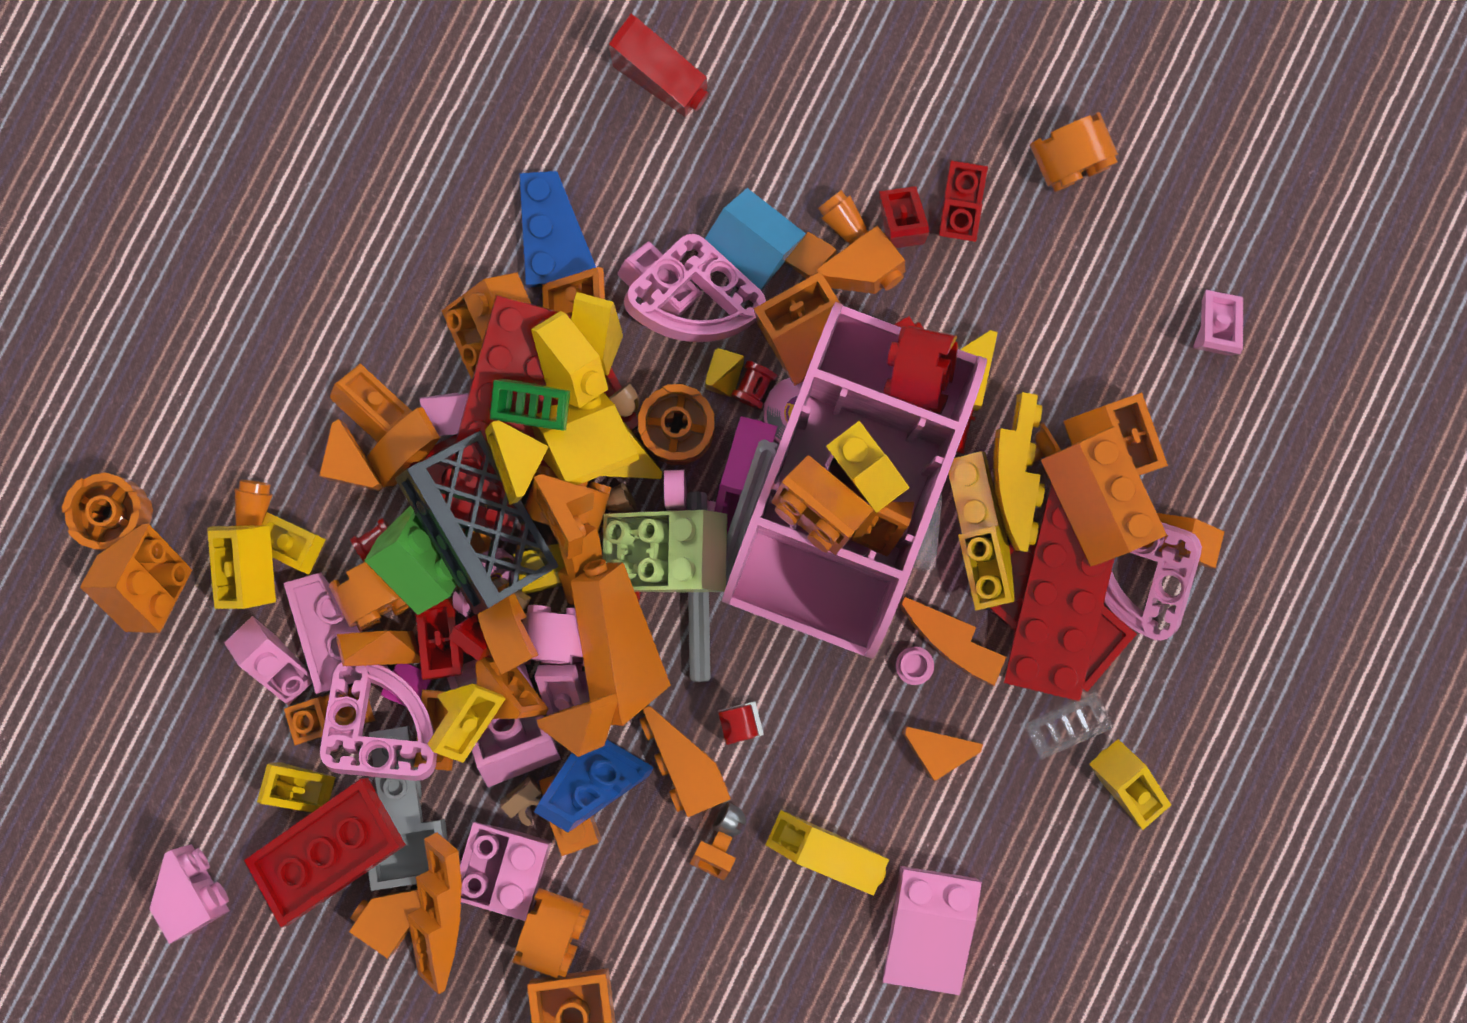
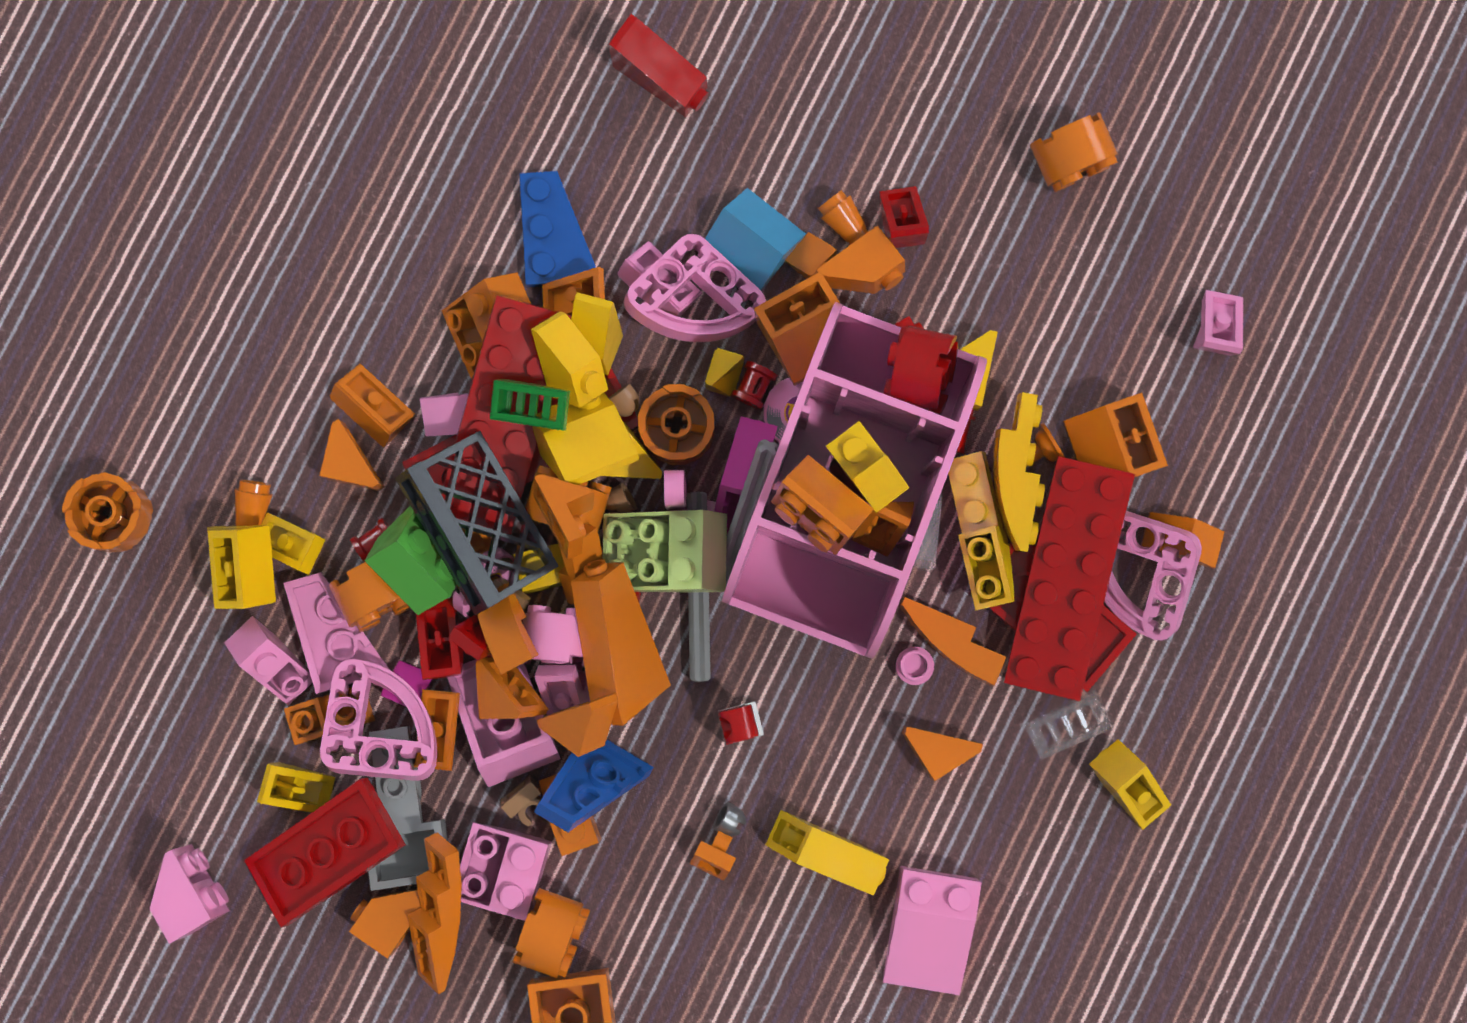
orange slope [80,524,192,633] -> none
orange slope [336,631,420,667] -> none
orange slope [367,407,440,487] -> none
yellow slope [427,683,505,763] -> none
yellow slope [485,420,549,504] -> none
orange slope [639,706,731,817] -> none
red slope [938,160,988,242] -> none
orange slope [1041,426,1167,567] -> none

